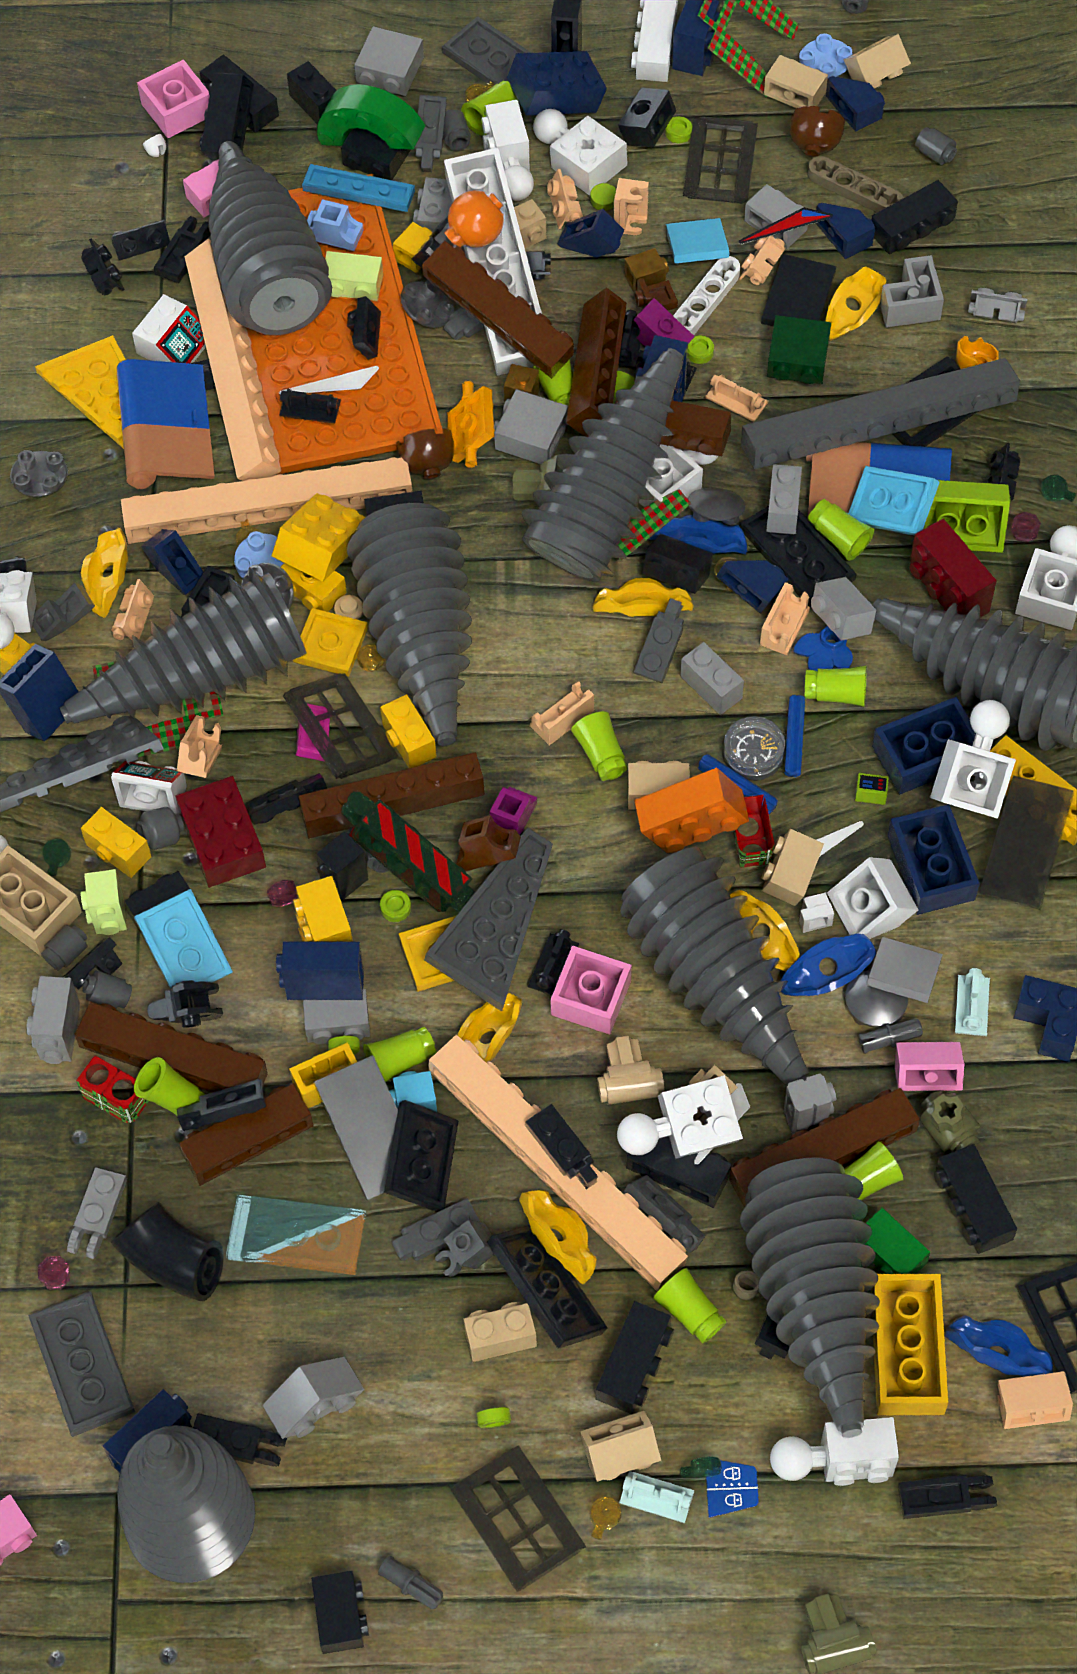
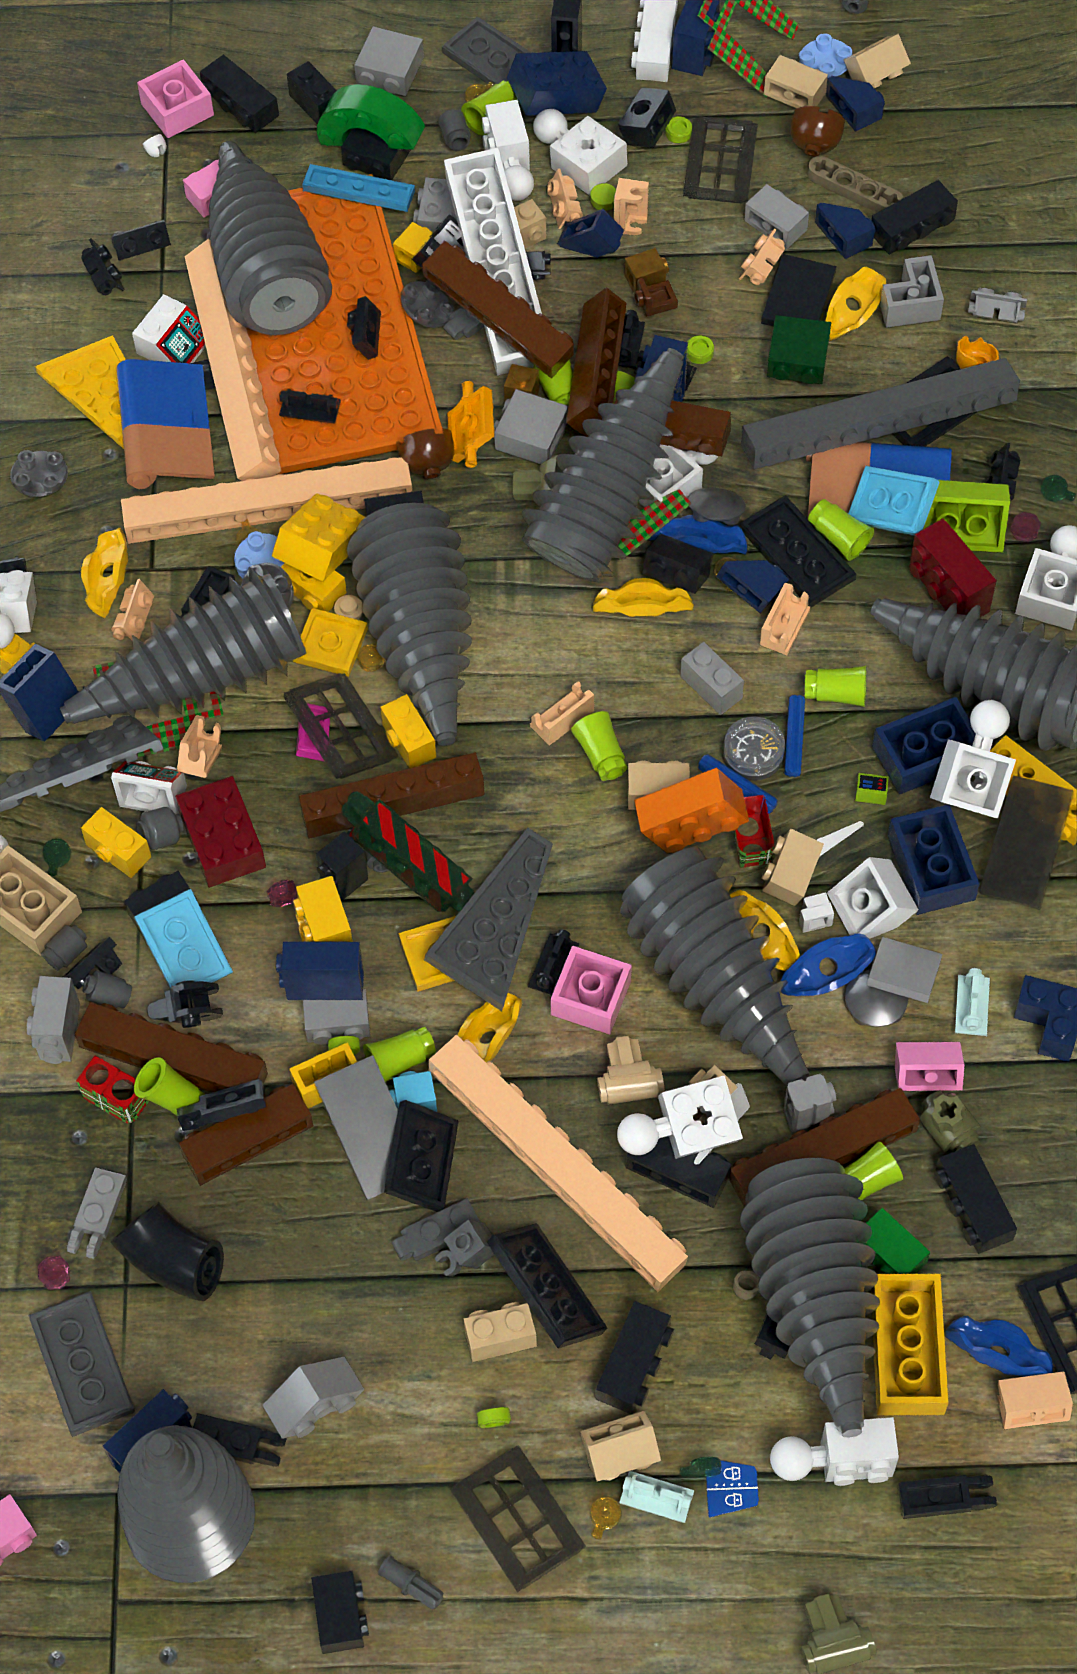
dark grey slope [32,583,95,641] -> none
yellowish green brick [81,869,127,935] -> none
dark blue slope [141,529,204,595] -> none
black hinge [154,216,211,283] -> none
black brick [200,73,254,160] -> none
clear light blue tile [226,1195,366,1275] -> none
black hinge [244,773,327,825] -> none
white sticker [279,366,379,395] -> none
light blue brick [307,199,364,251] -> none
yellowish green brick [325,251,383,301] -> none
lime tile [380,890,411,922] -> none
dark grey hinge [415,95,447,173] -> none
orange brick [444,190,504,248] -> none
reddish brown brick [456,815,521,872] -> none
magenta brick [490,786,537,835] -> none
yellow piece [519,1190,597,1284] -> none
black hinge [525,1104,598,1190] -> none
dark grey hinge [623,1175,706,1253] -> none
magenta brick [634,298,695,347] -> none
dark grey hinge [634,598,684,683] -> none
lime plant [653,1268,726,1343] -> none
medium azure tile [666,218,729,264] -> none
white beam [673,256,740,335] -> none
light nougat hinge [705,374,768,422] -> none
sticker [739,207,833,244] -> none
light grey brick [767,464,802,534] -> none
blue plate [794,626,853,671] -> none
light grey brick [811,577,876,641] -> none
dark grey axle [858,1018,923,1054] -> none
dark grey brick [915,127,957,165] -> none

